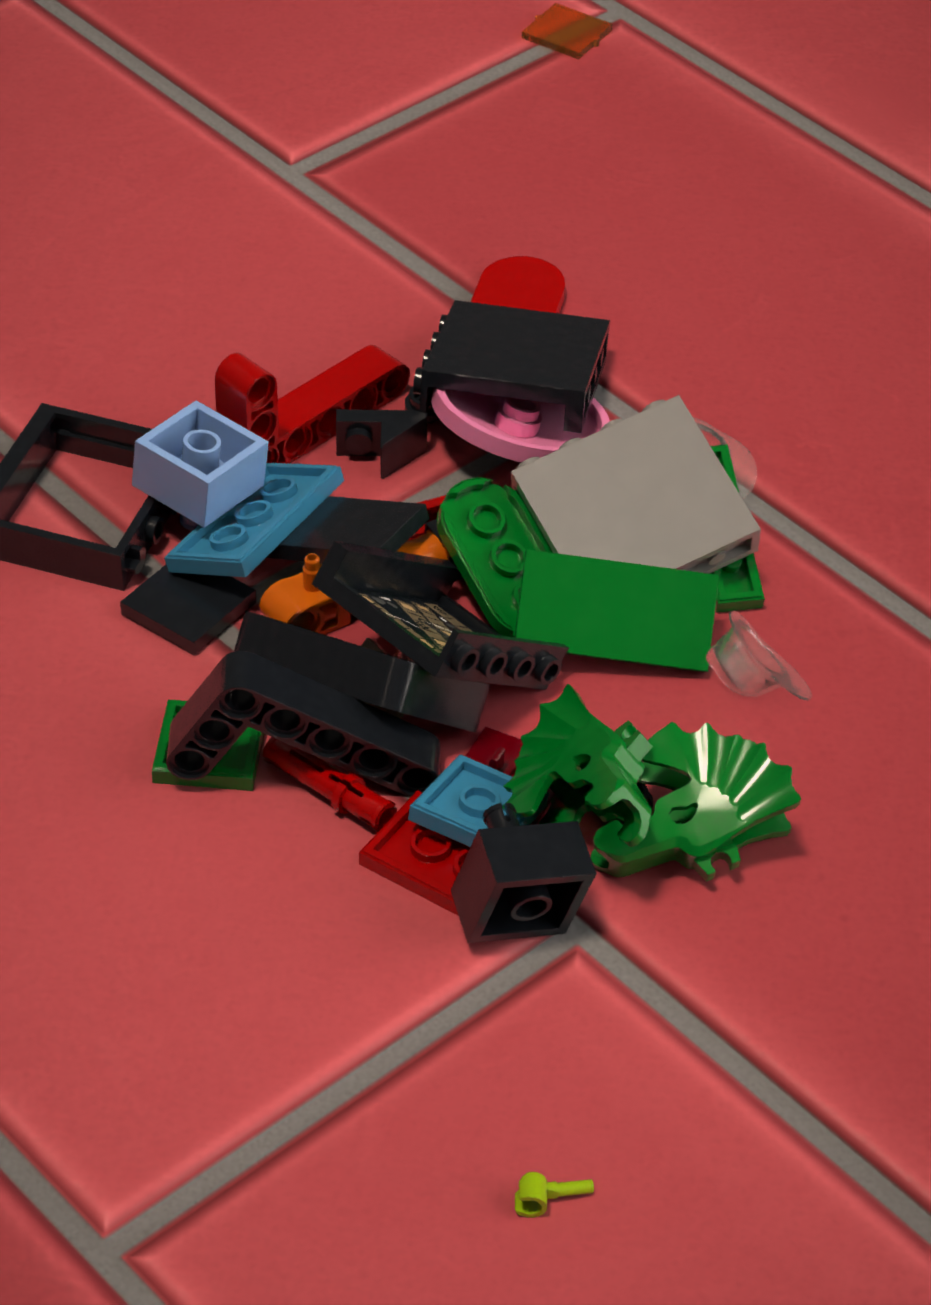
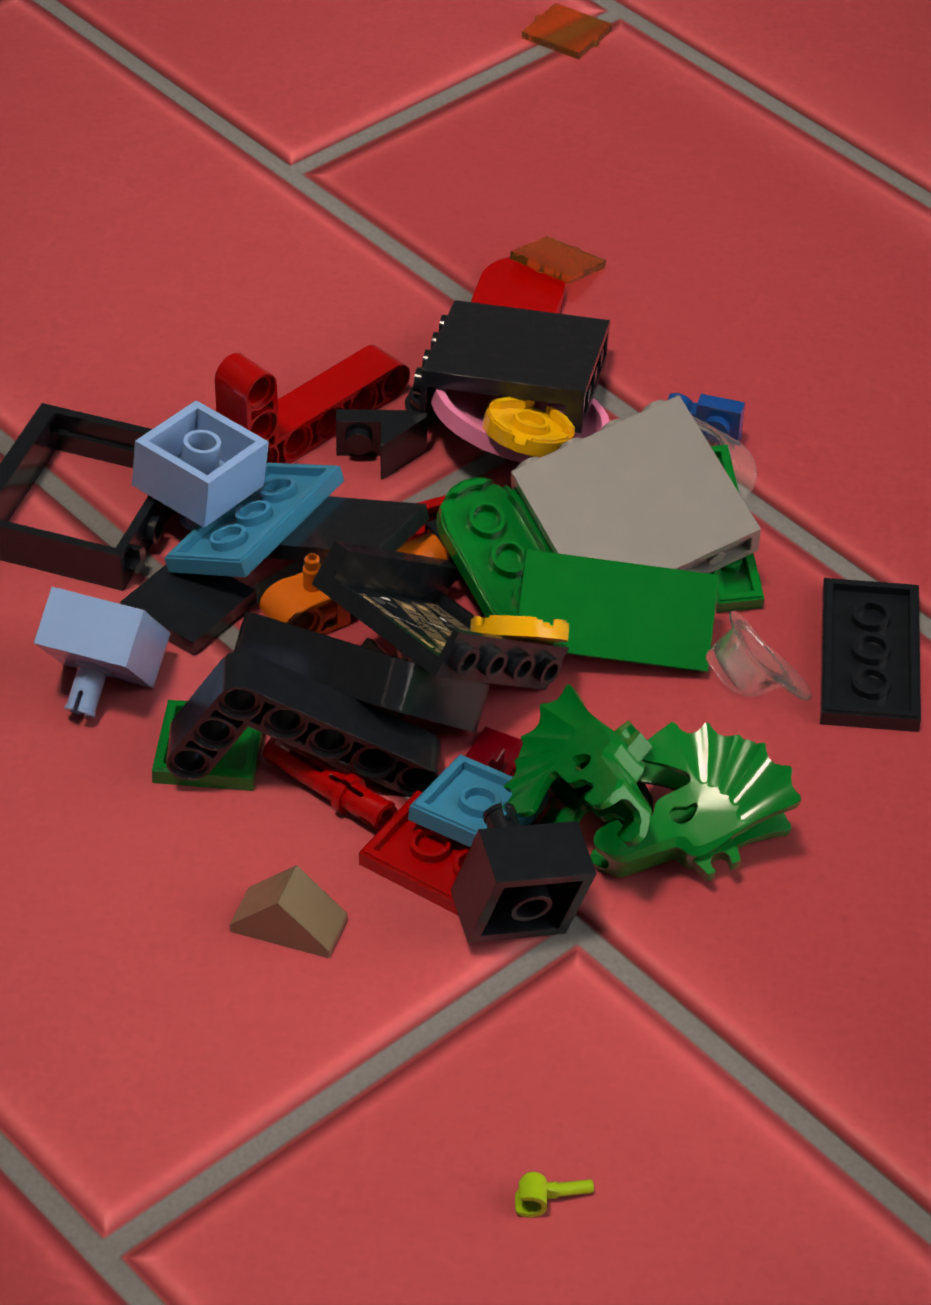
none -> light blue brick [34,587,170,718]
none -> dark tan slope [229,865,347,958]
none -> yellow tile [470,615,569,642]
none -> yellow tile [483,397,575,457]
none -> clear orange piece [510,236,606,284]
none -> blue plate [668,393,745,448]
none -> black tile [820,578,921,732]

